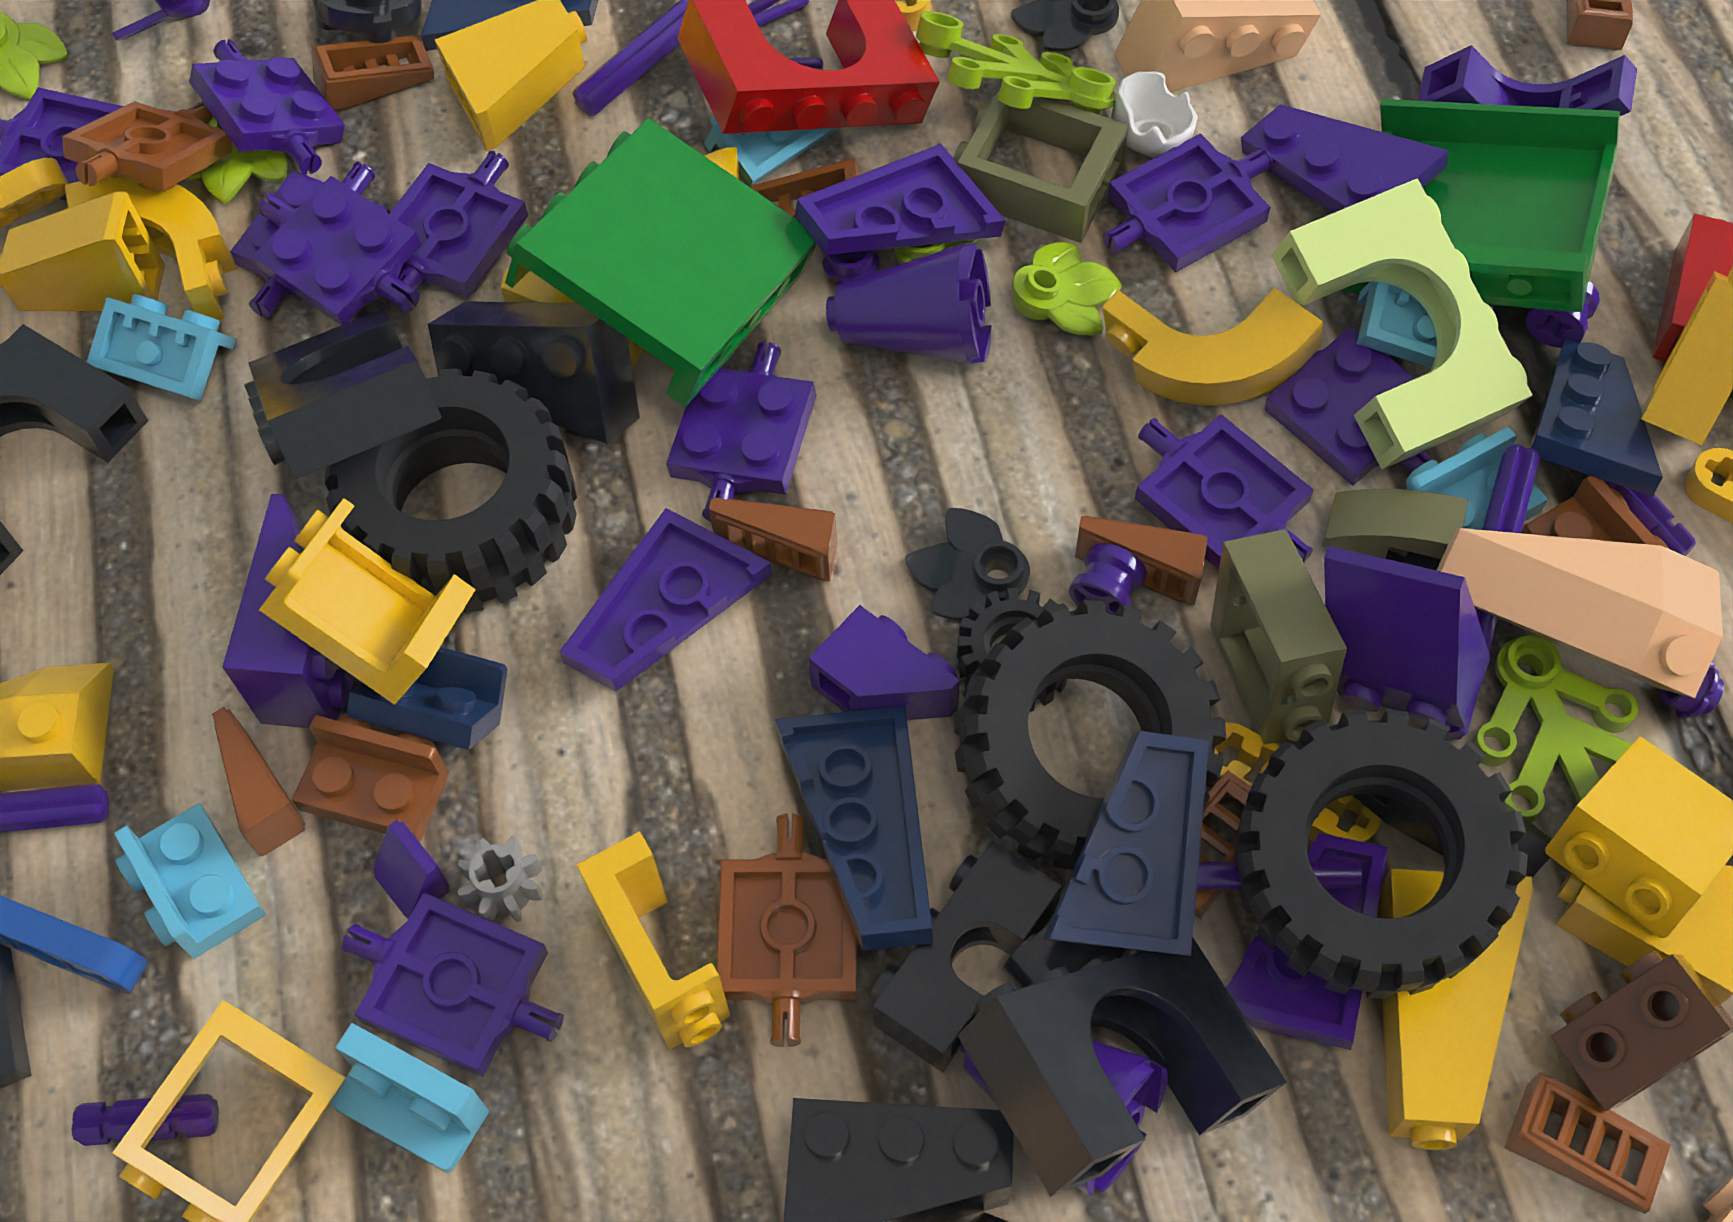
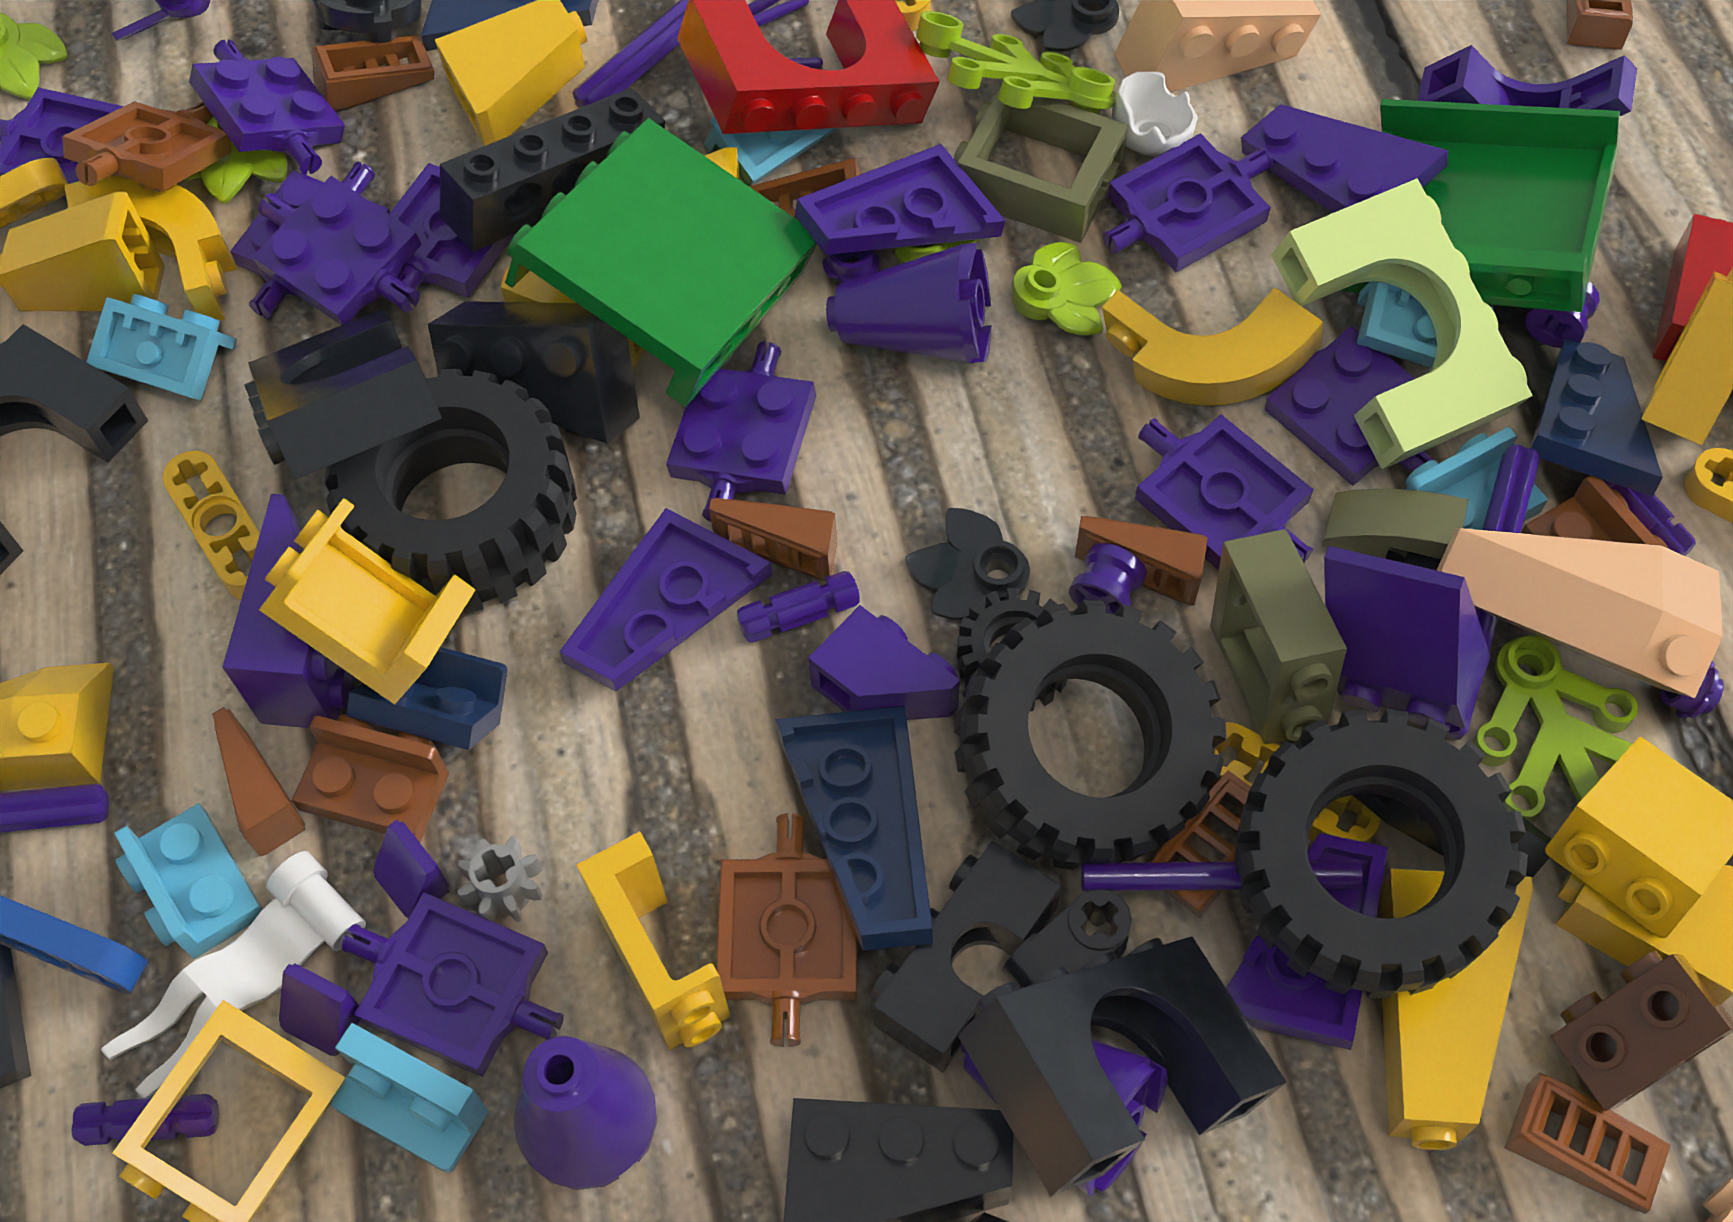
dark blue wing [1043,731,1209,956] -> none
none -> white flag [101,851,366,1099]
none -> yellow beam [162,450,260,600]
none -> dark purple slope [279,963,360,1056]
none -> black brick [440,88,666,252]
none -> dark purple cone [514,1036,657,1190]
none -> dark purple axle [737,571,860,642]

